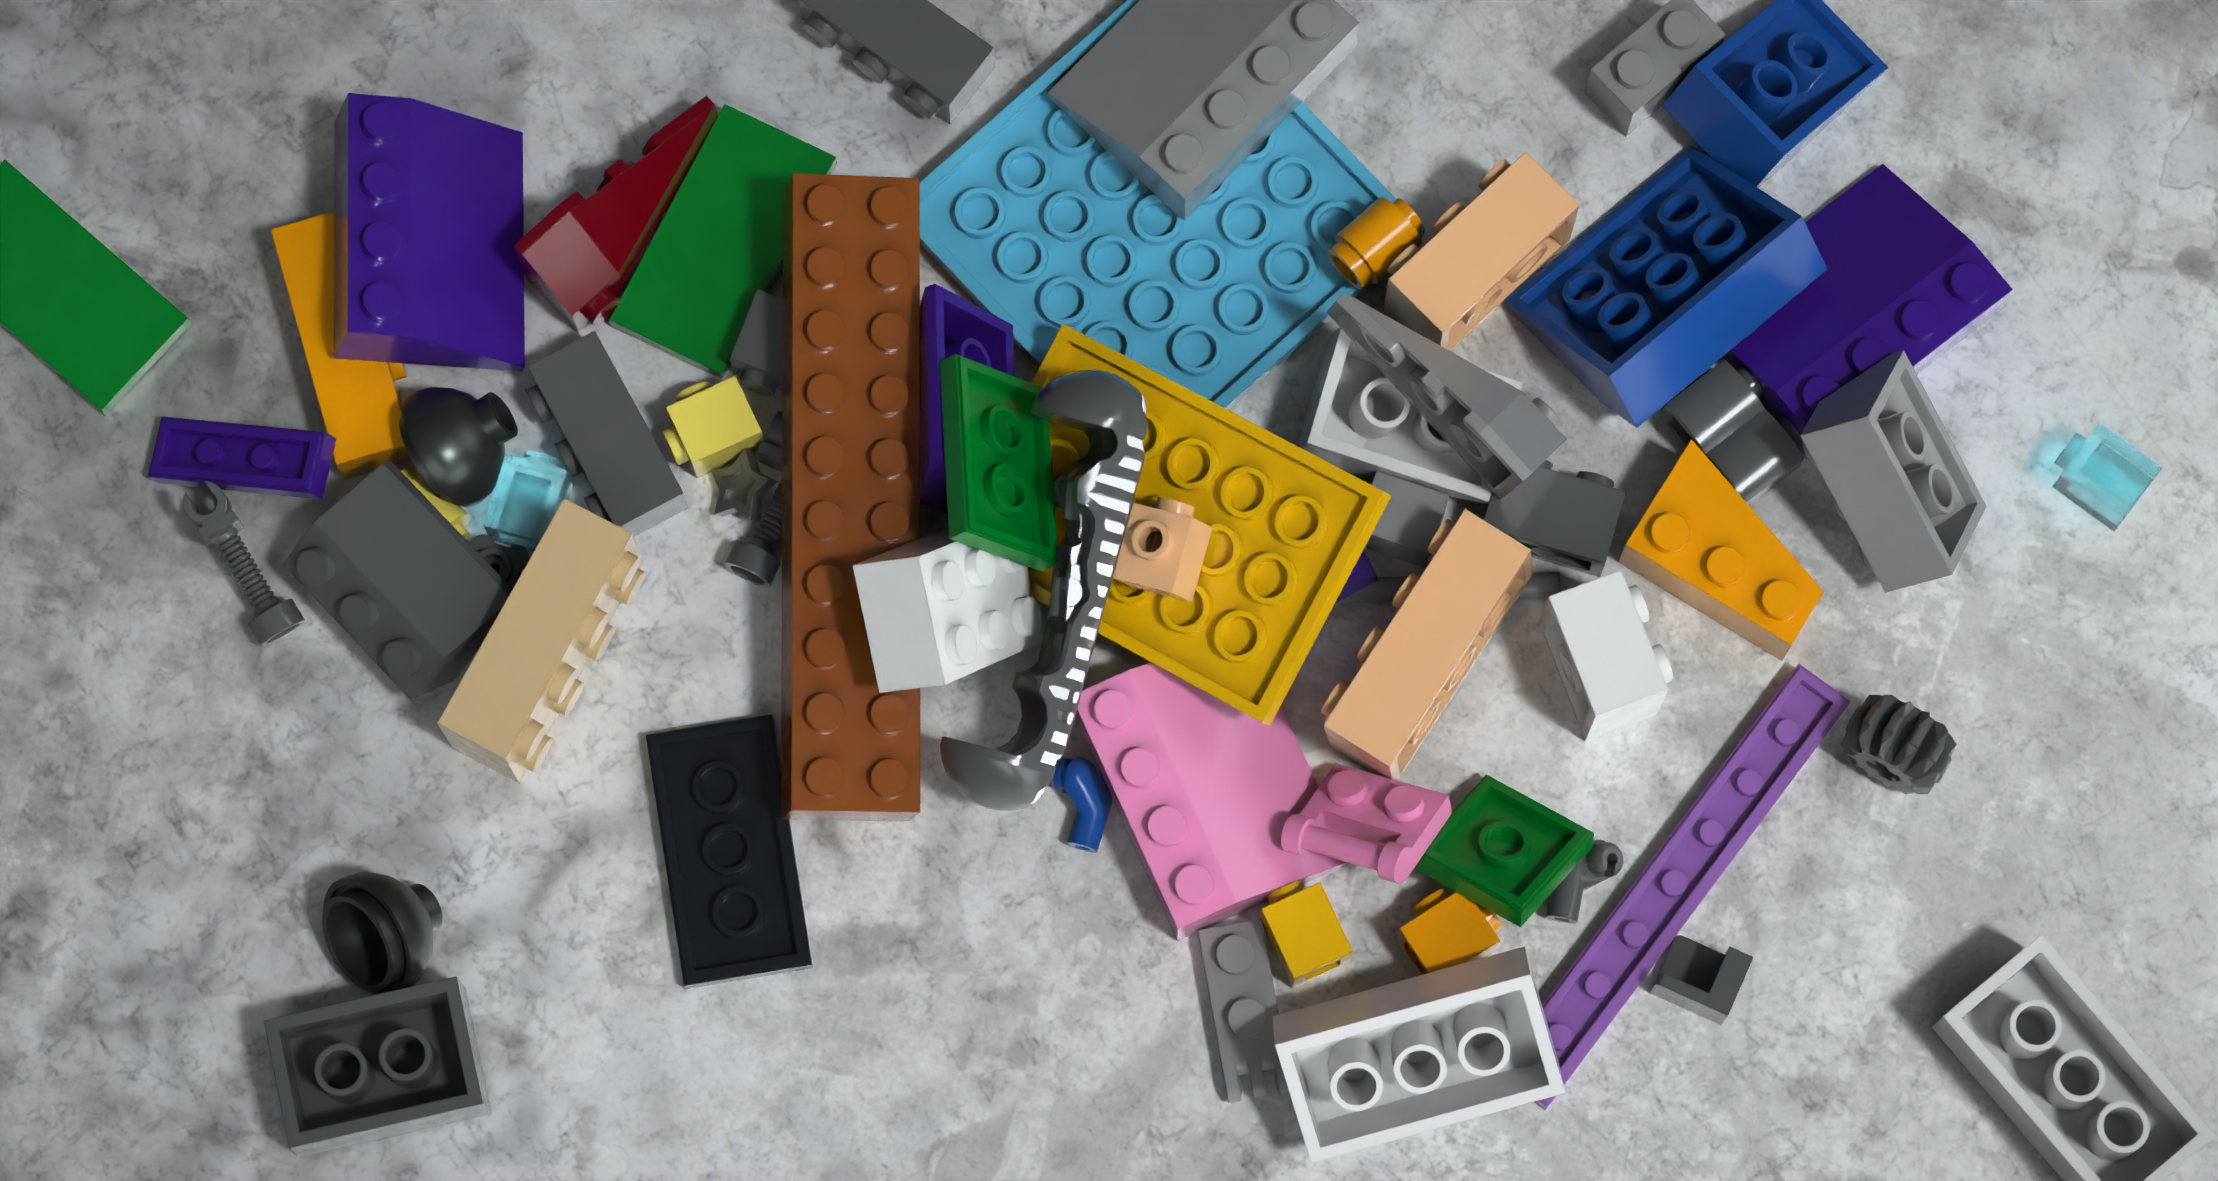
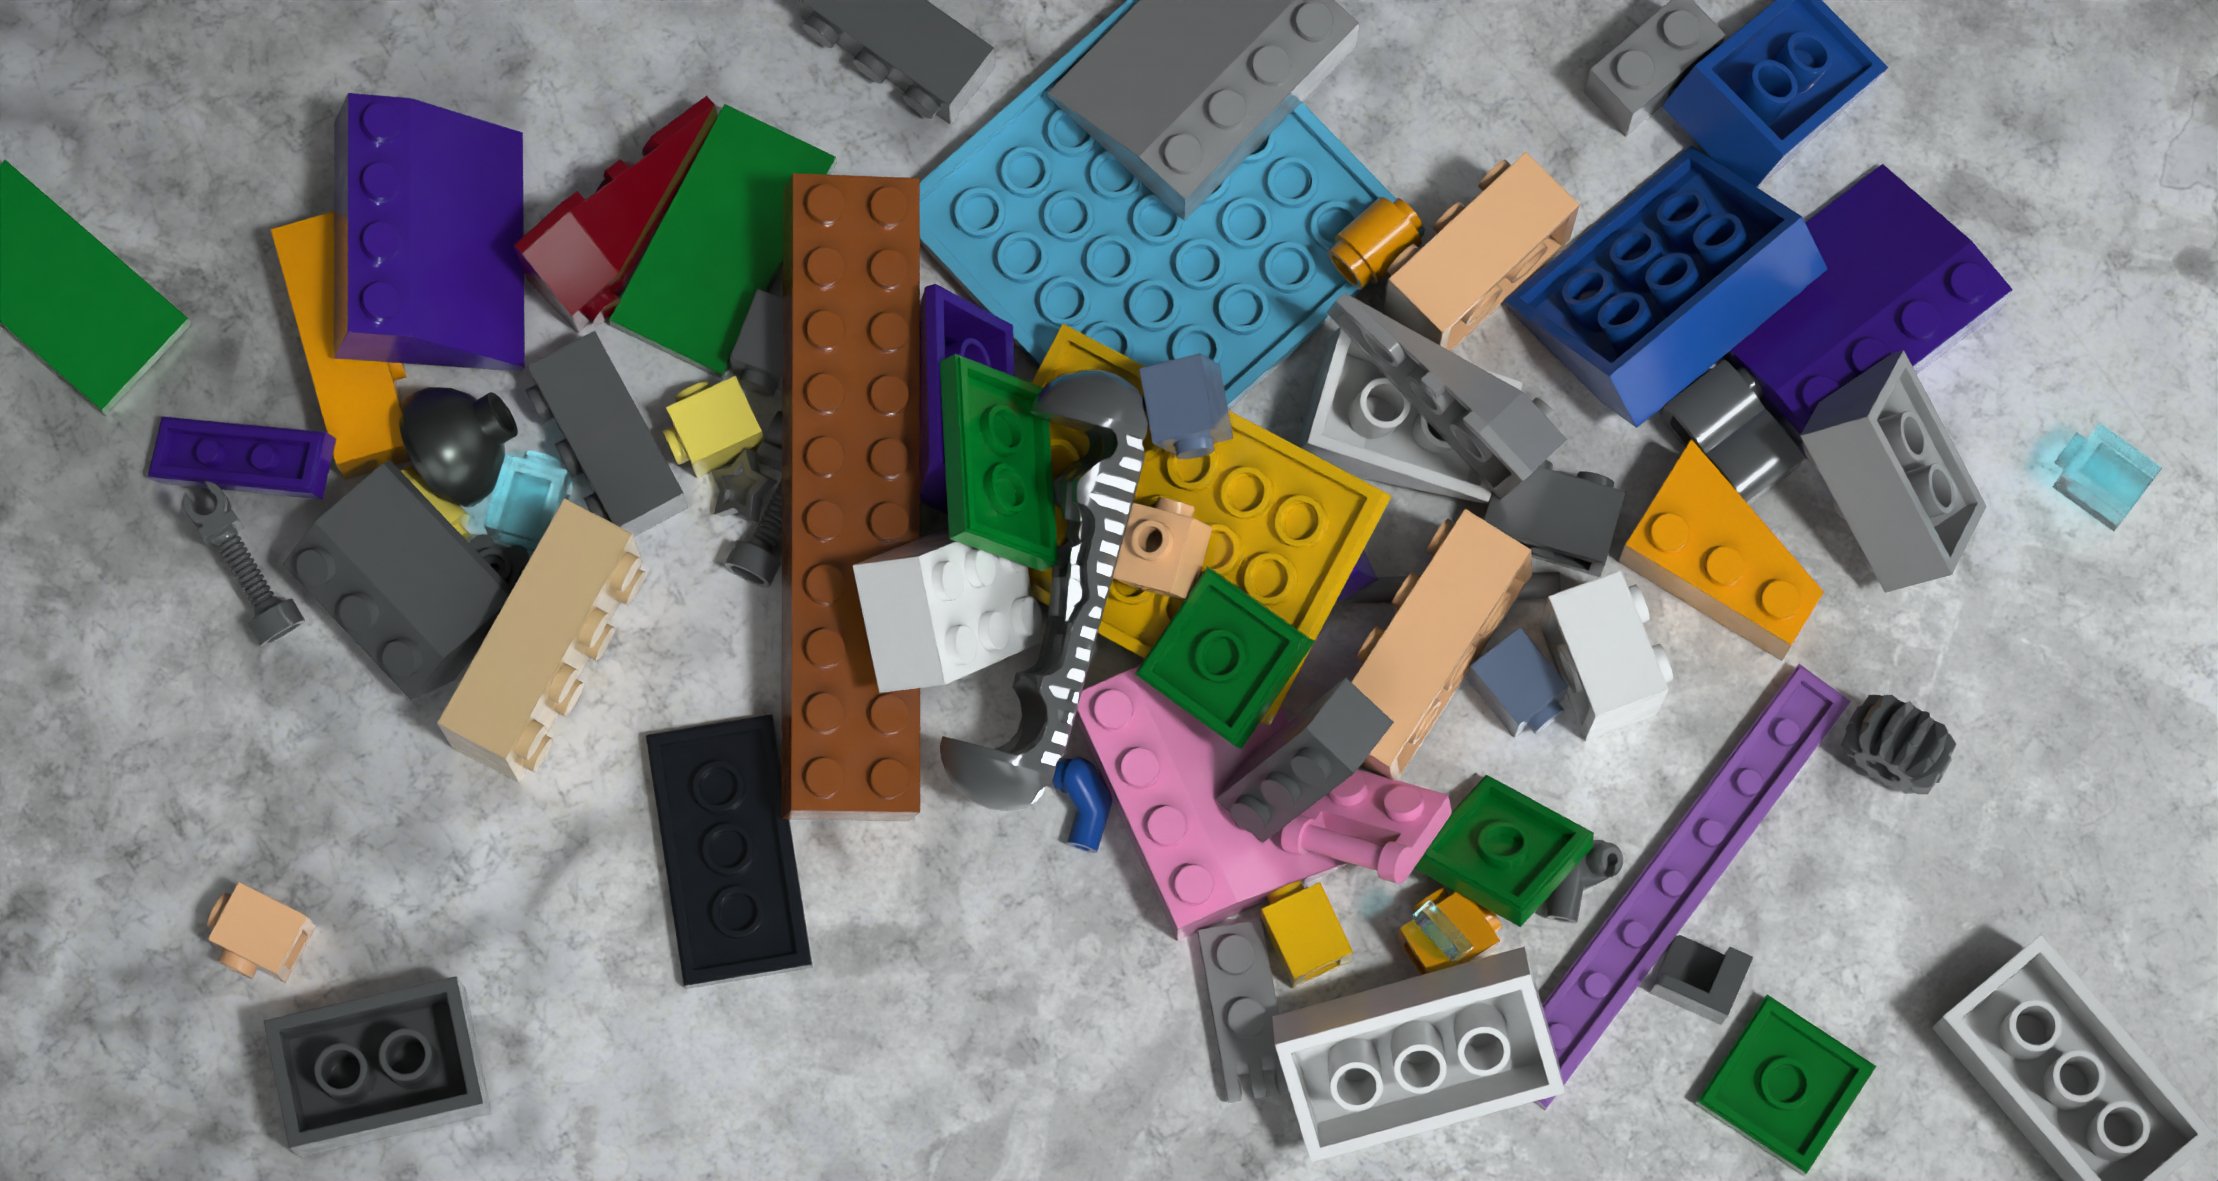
pearl dark grey piece [322,872,443,995] -> none
light grey brick [1365,471,1449,568] -> none
none -> light nougat brick [207,882,316,983]
none -> green tile [1135,567,1315,749]
none -> sand blue brick [1139,353,1233,459]
none -> dark grey brick [1216,677,1394,843]
none -> clear light blue tile [1412,899,1474,962]
none -> sand blue brick [1466,627,1569,738]
none -> green tile [1695,994,1877,1176]

